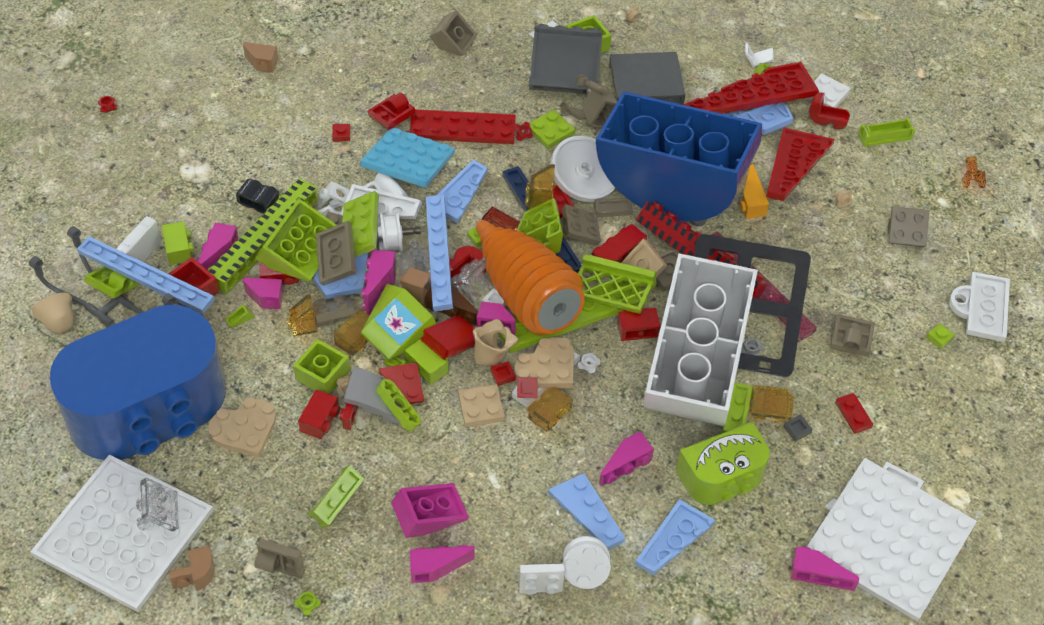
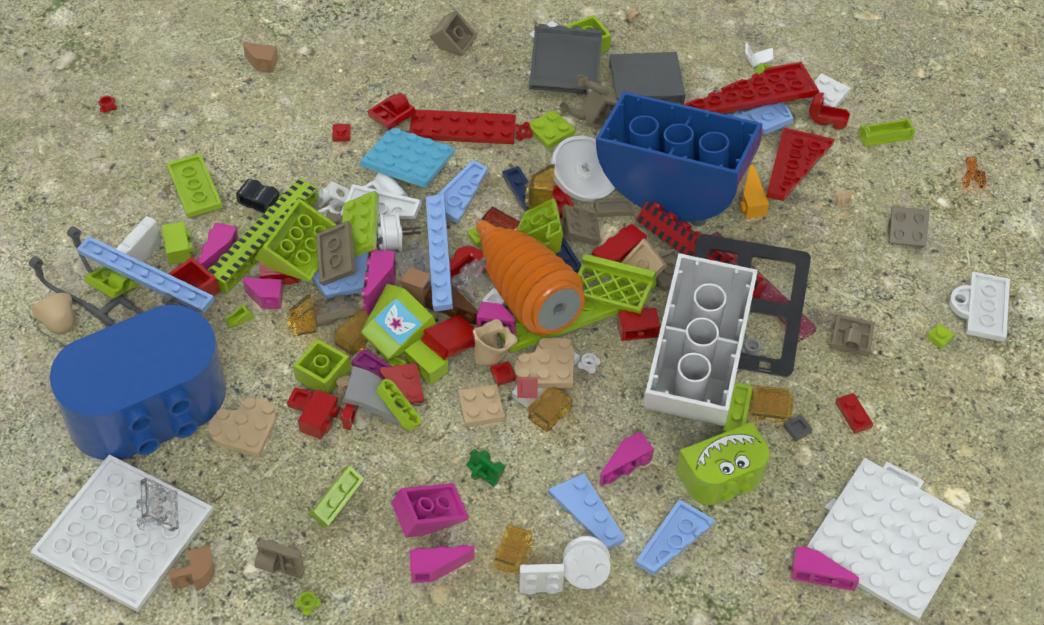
none -> lime plate [166,153,223,218]
none -> red plate [287,387,313,411]
none -> magenta plate [351,349,392,380]
none -> green hips [466,449,505,487]
none -> clear yellow brick [494,524,535,575]

